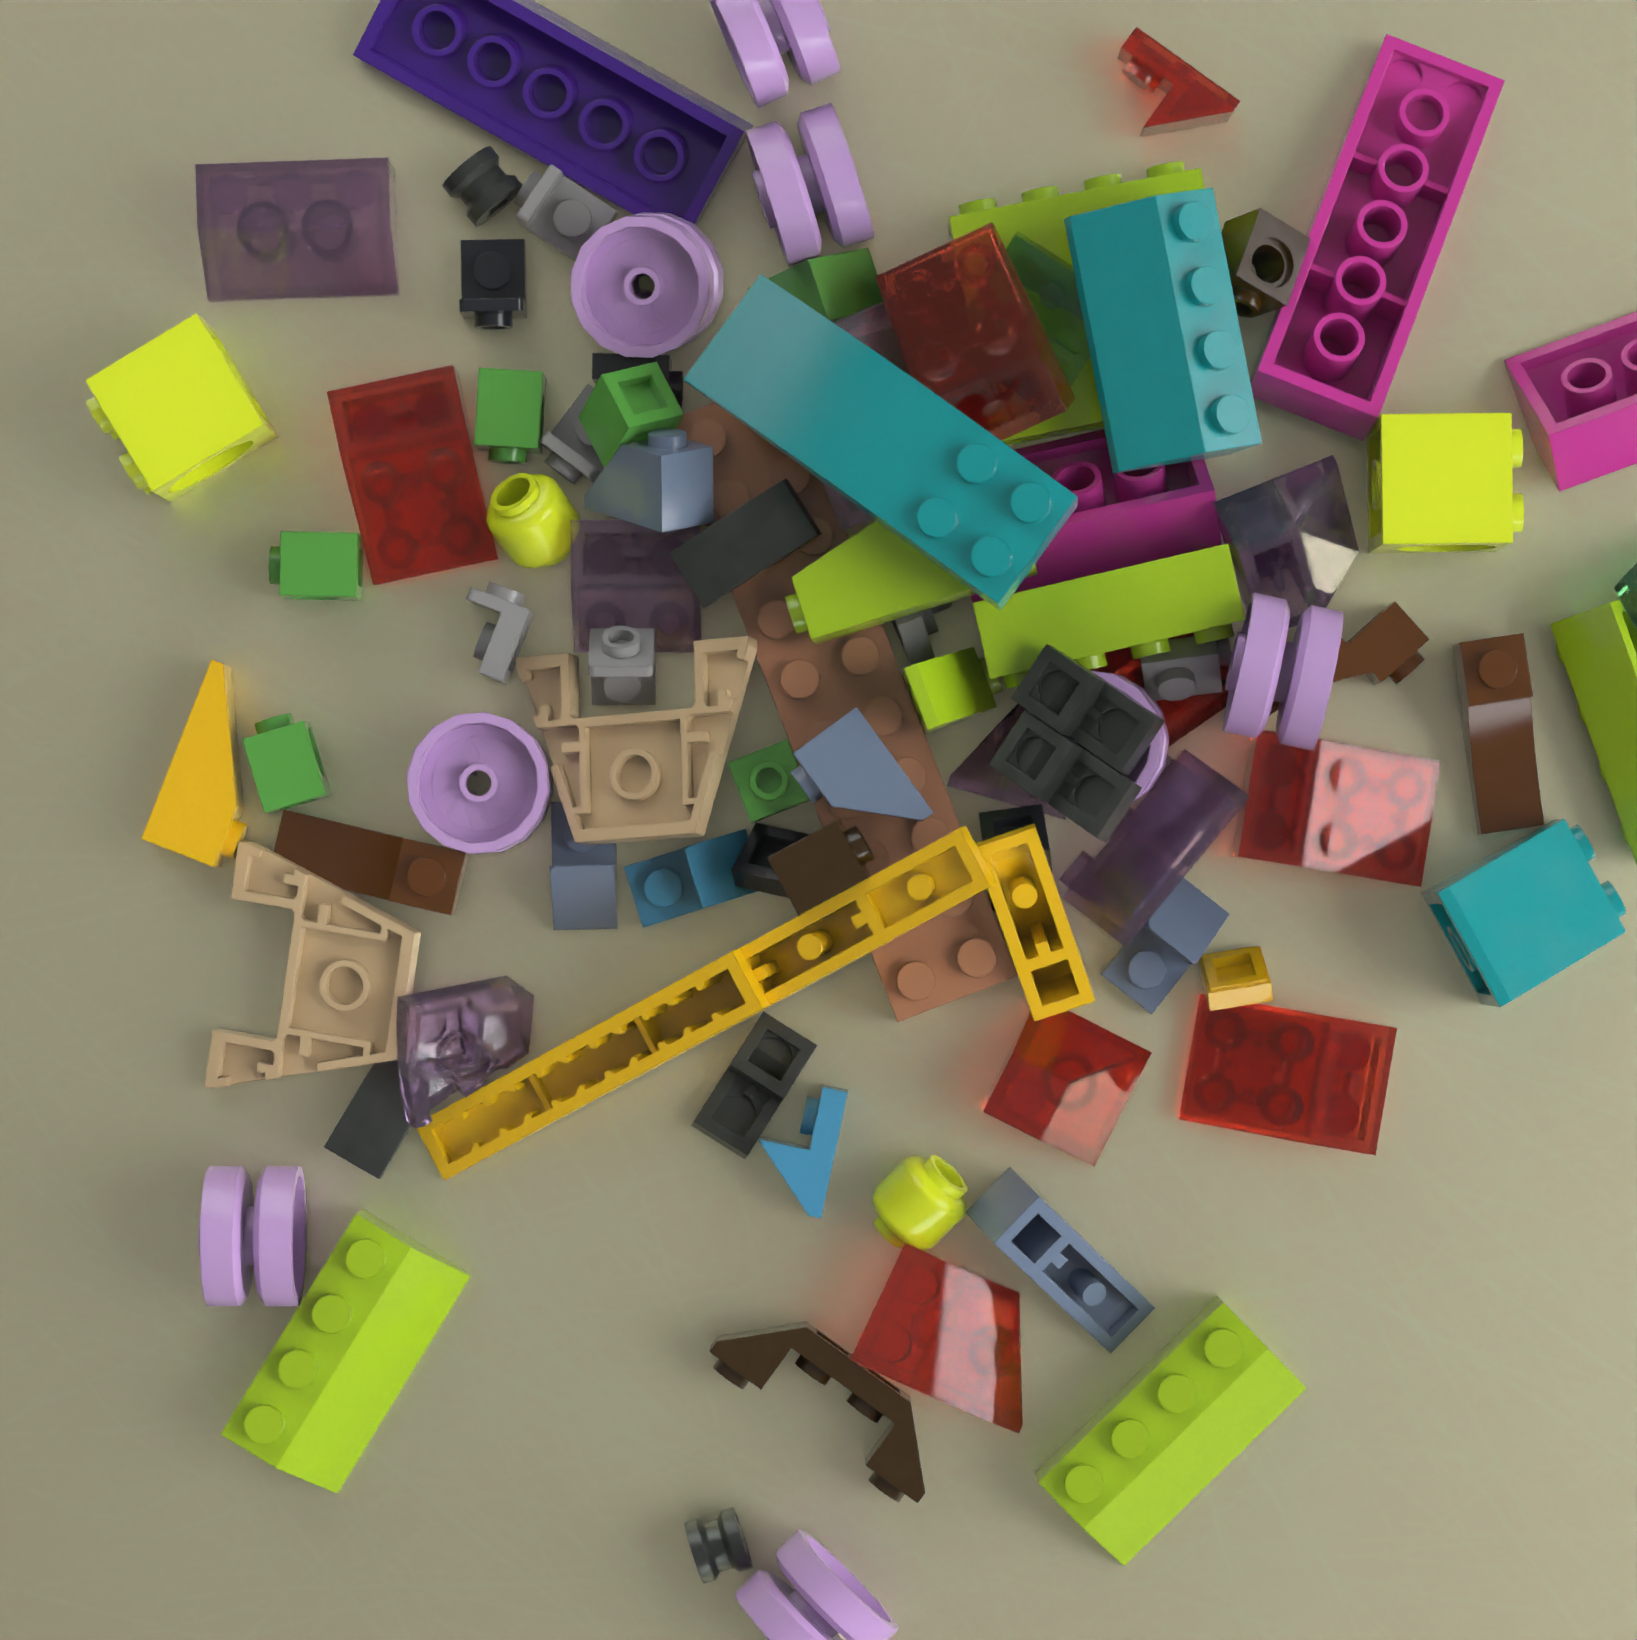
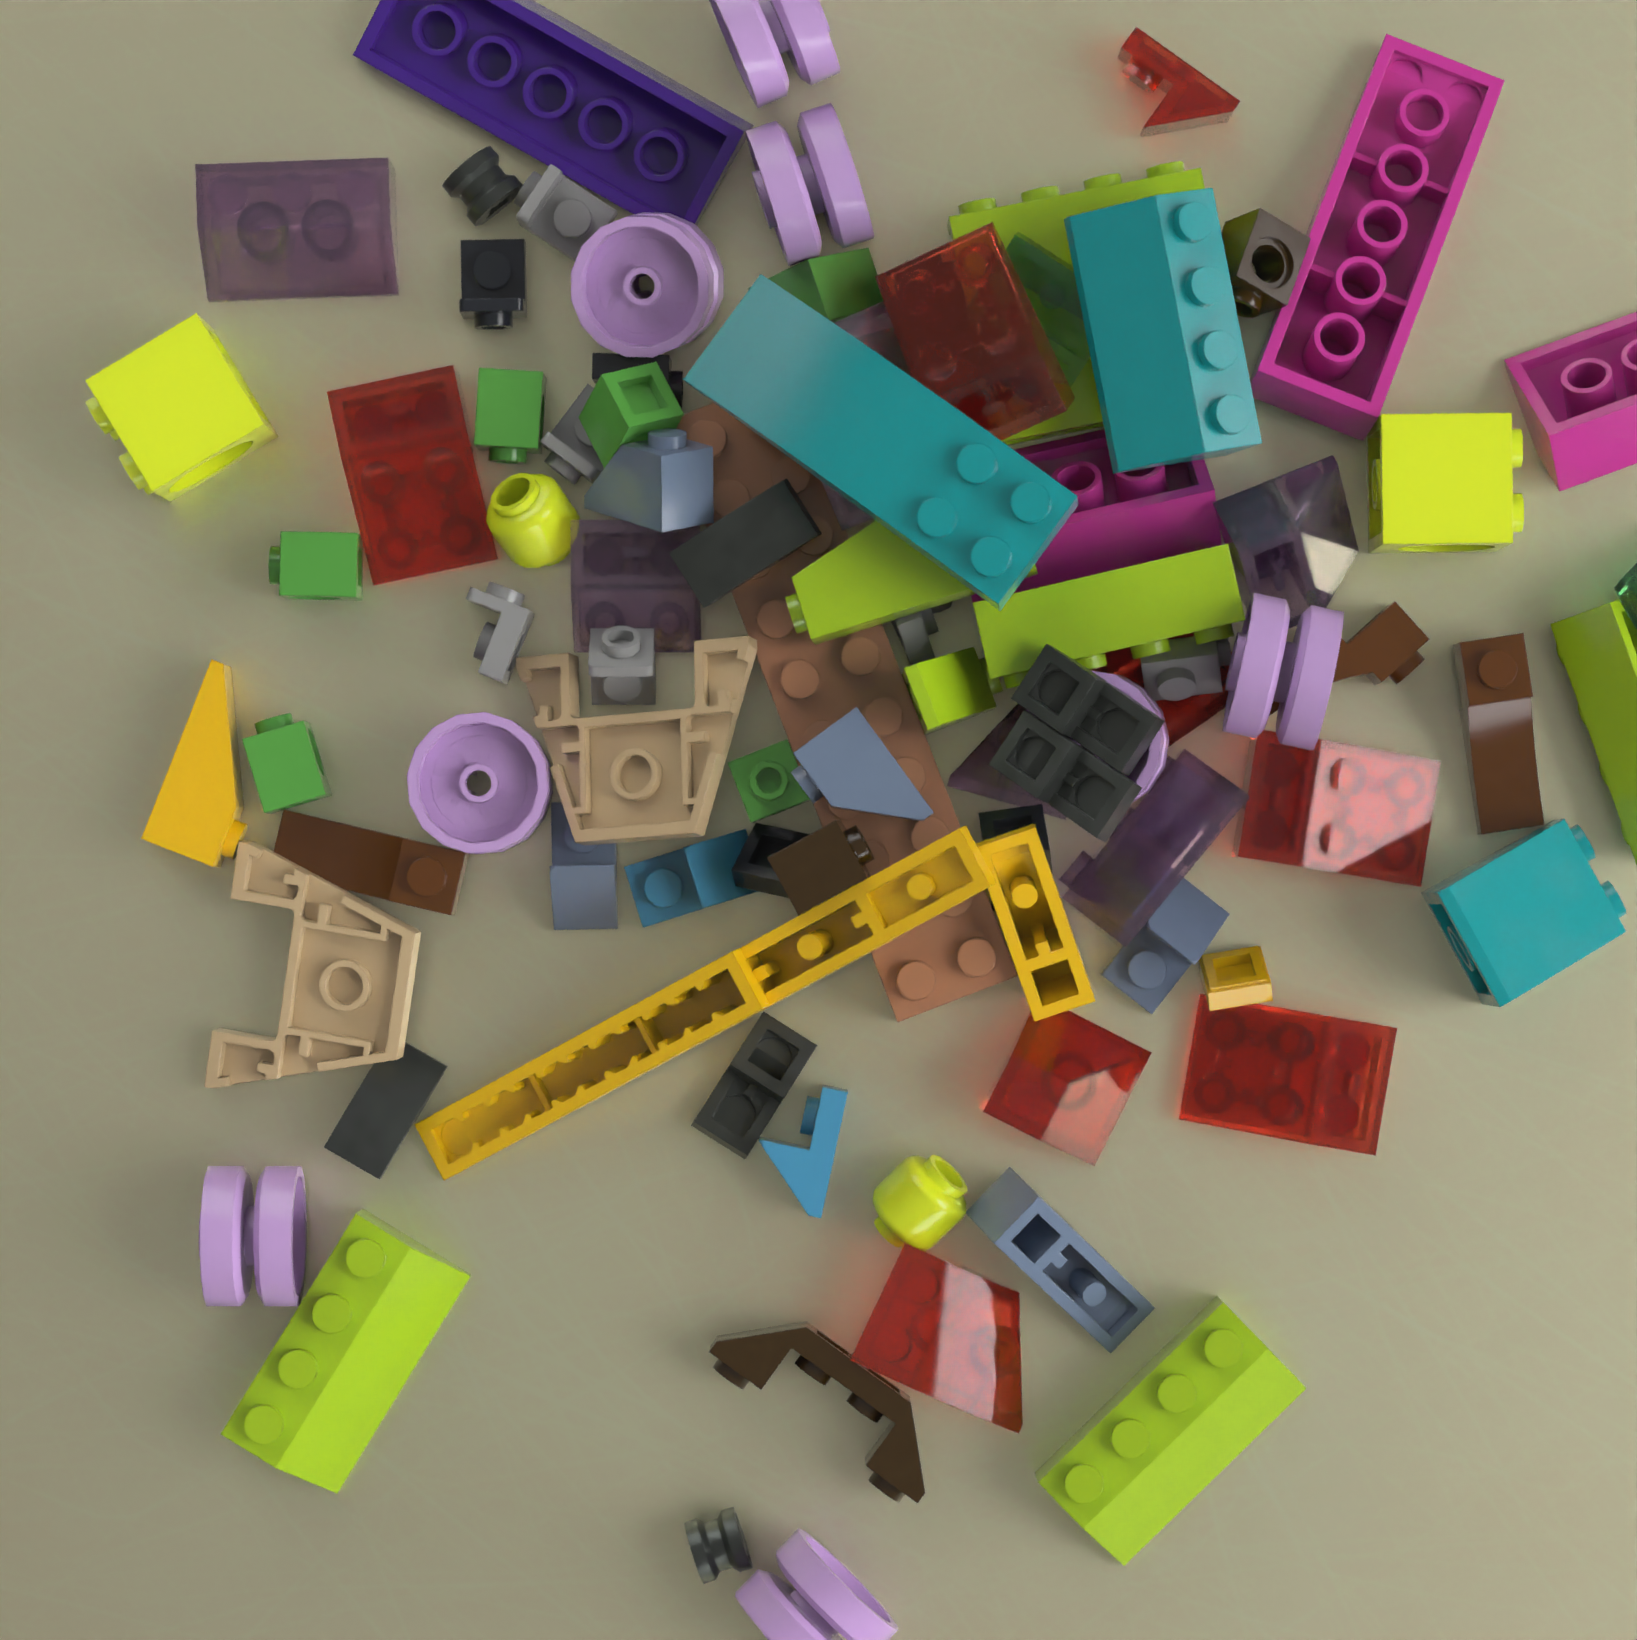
slope [396,975,534,1128] -> none

